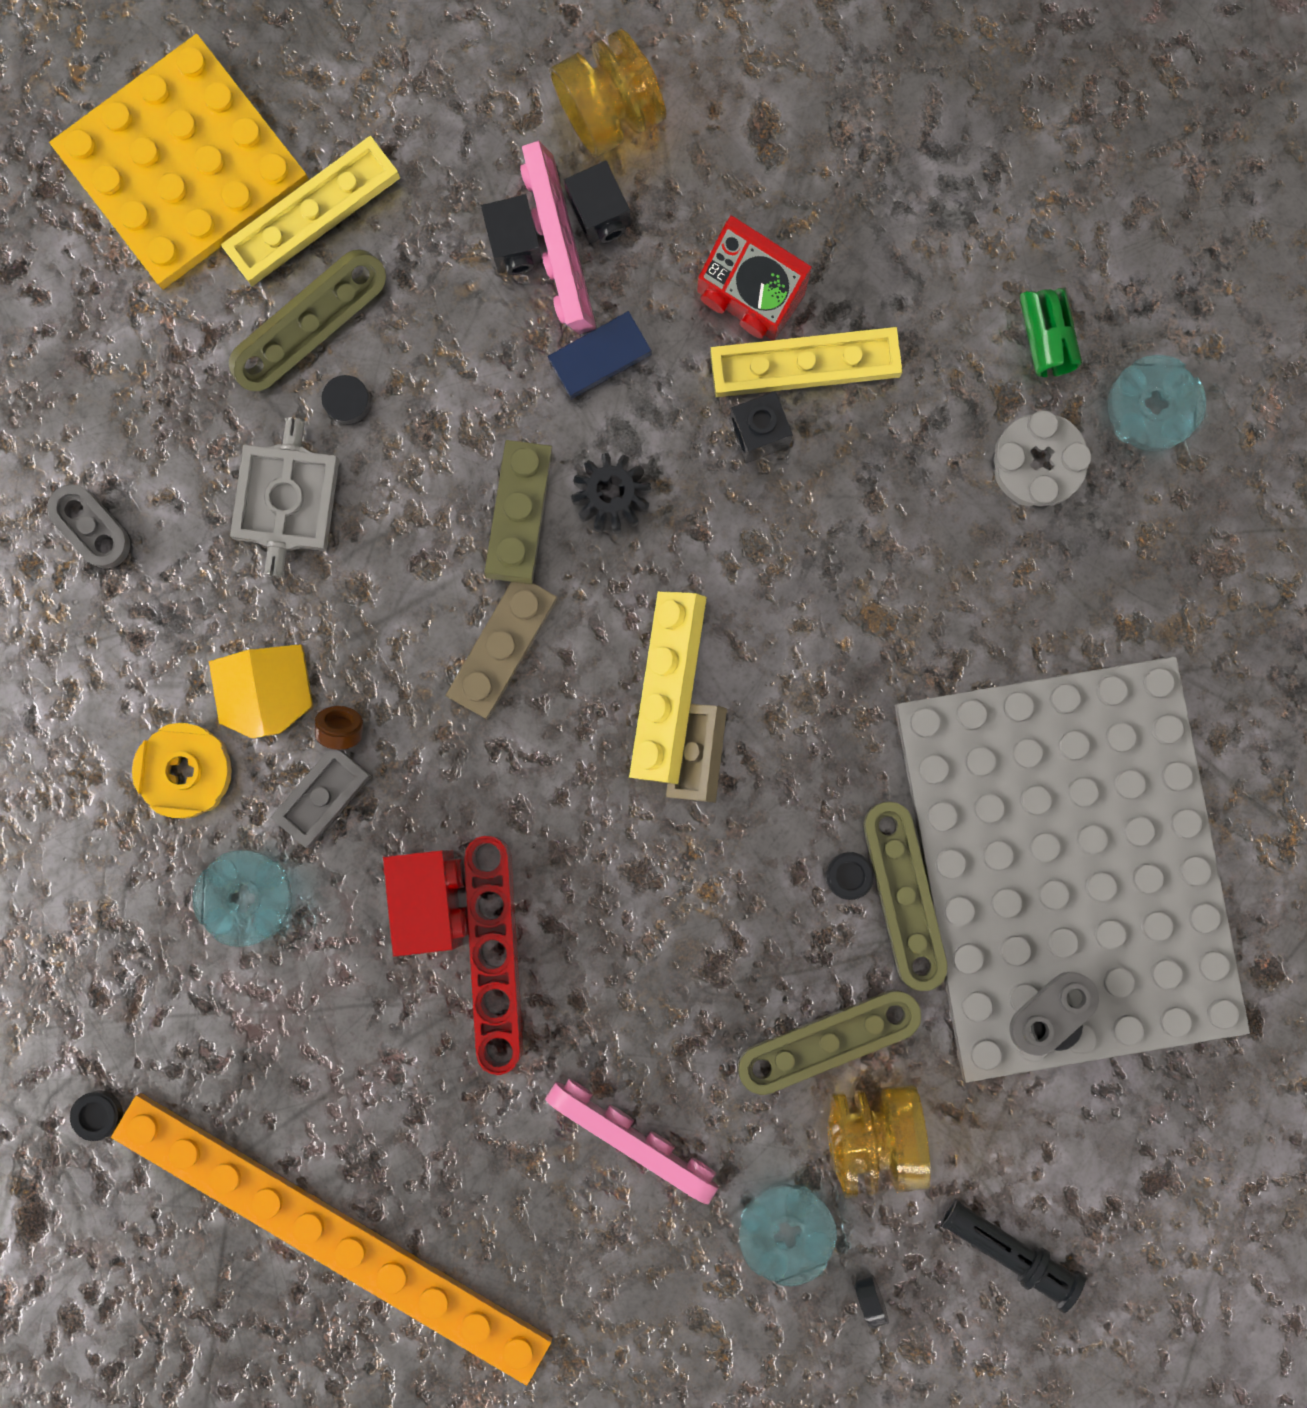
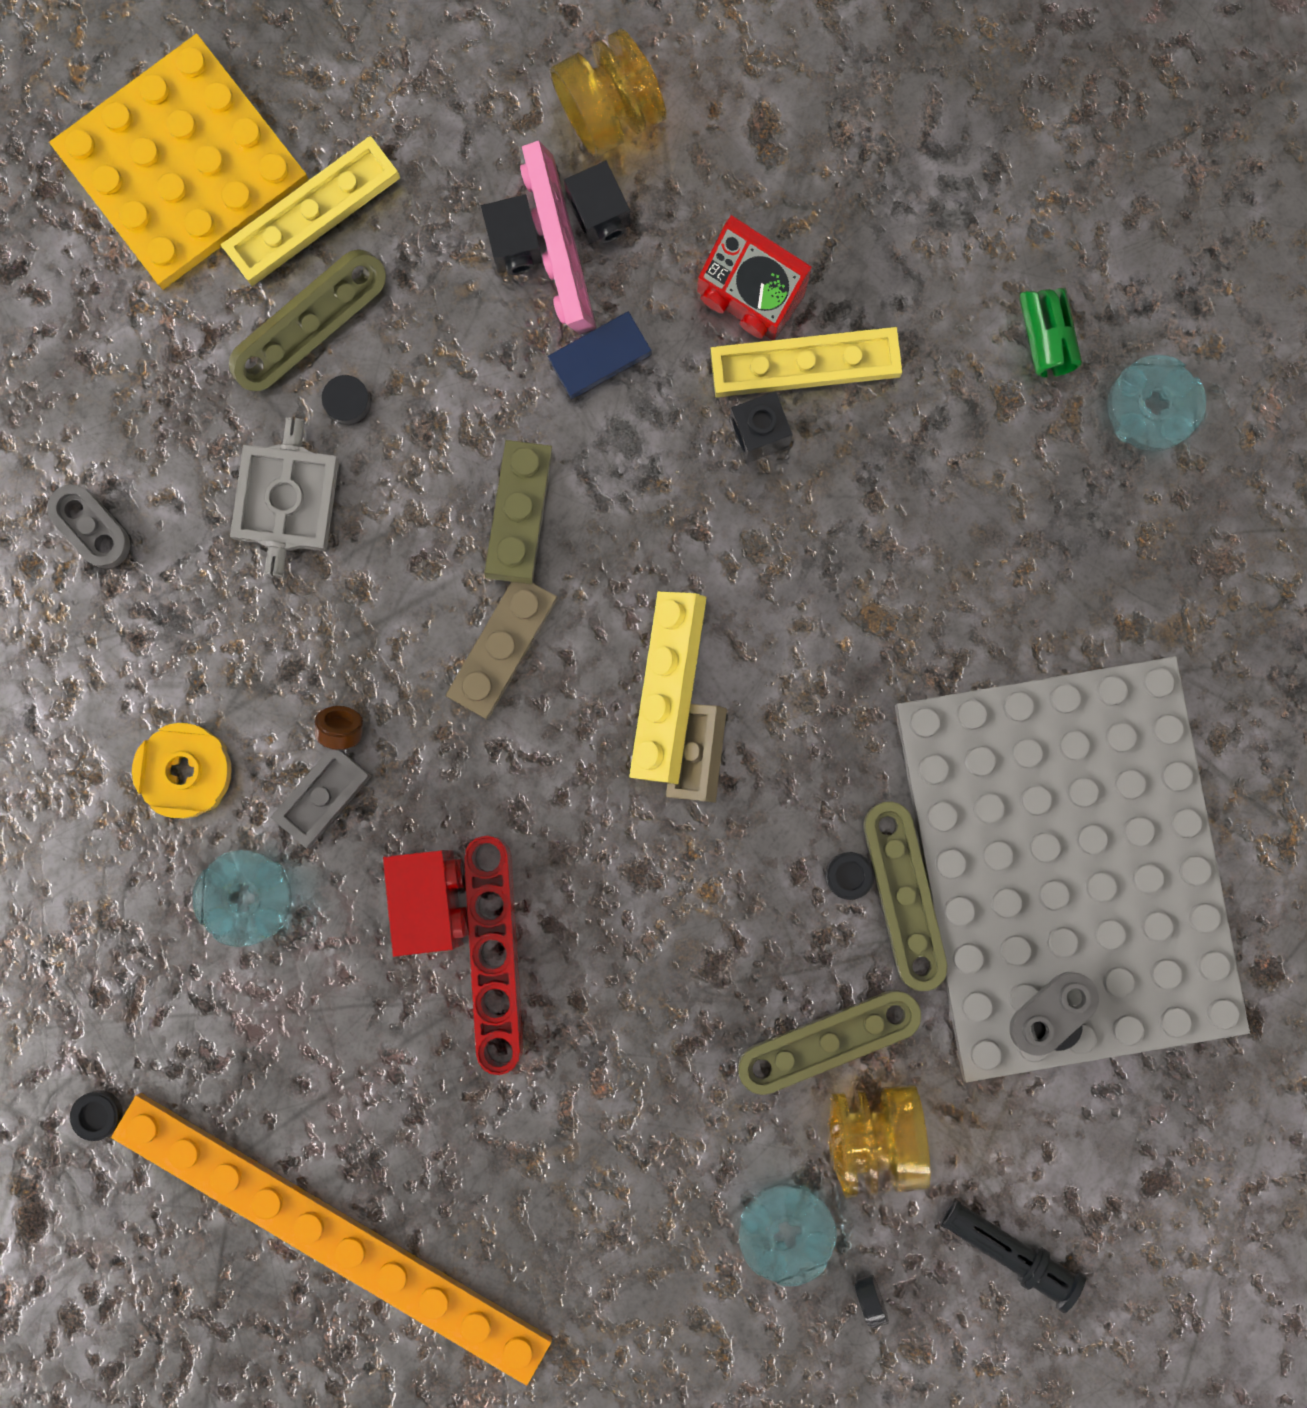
yellow slope [209,644,314,739] -> none
bright pink plate [545,1079,719,1205] -> none
black gear [571,453,651,534] -> none
light grey plate [994,410,1091,507] -> none

